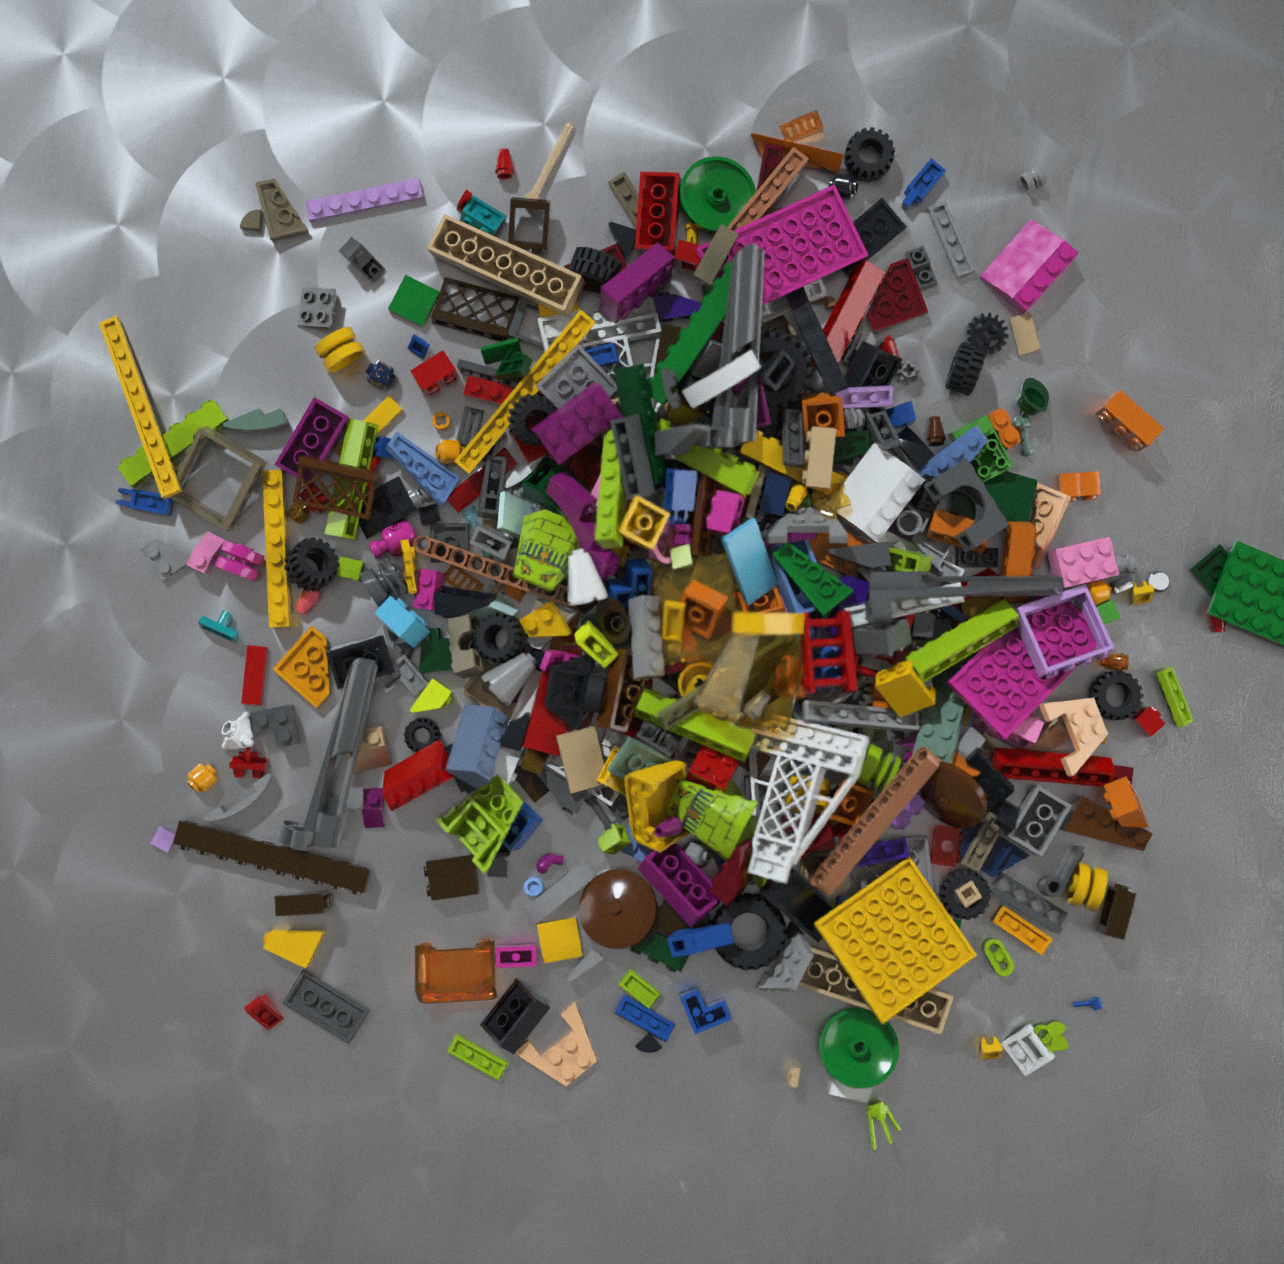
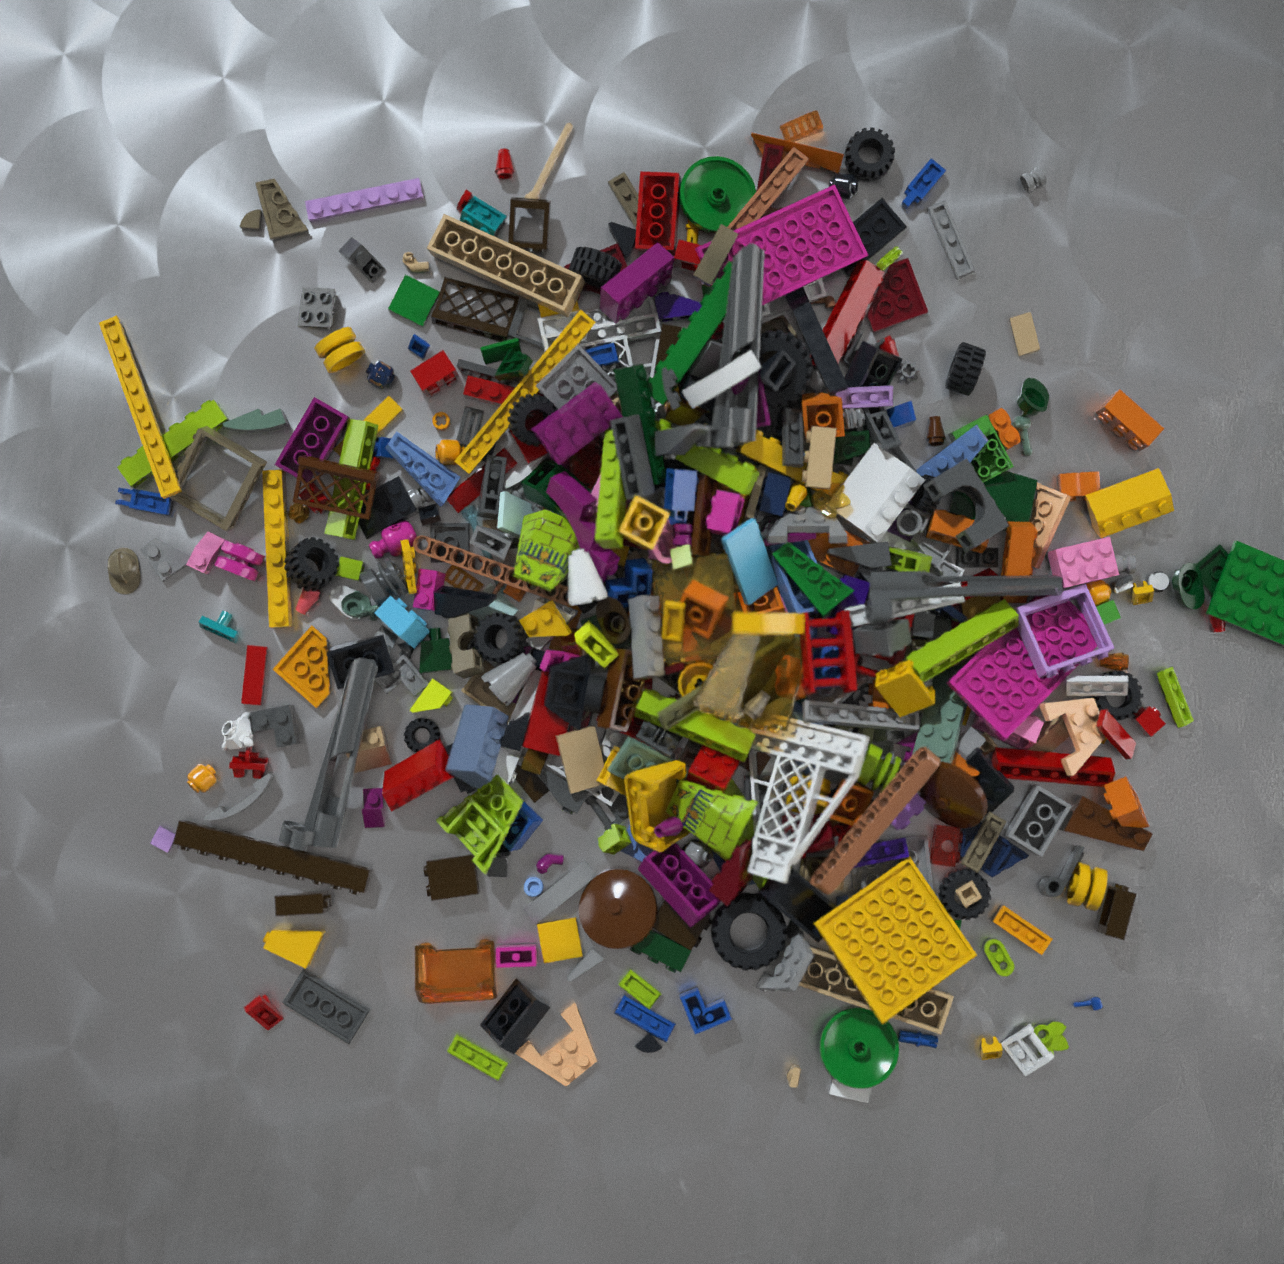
blue slope [667,923,735,957] -> none
lime plant [866,1101,901,1151] -> none
black slope [897,426,935,468] -> none
dark grey slope [905,246,938,291] -> none
black gear [965,313,1009,355] -> none
dark pink slope [980,219,1079,314] -> none
dark grey fence [990,872,1068,935] -> none
black slope [994,800,1019,833] -> none
dark red tile [1113,765,1134,785] -> none
none -> dark tan piece [107,548,141,594]
none -> sand green hair [329,586,379,621]
none -> tan arm [403,252,429,272]
none -> lime axle [877,246,902,271]
none -> blue axle [898,1030,938,1049]
none -> white plate [1066,676,1128,696]
none -> yellow slope [1085,468,1174,538]
none -> red tile [1096,709,1136,760]
none -> dark green piece [1172,563,1205,610]

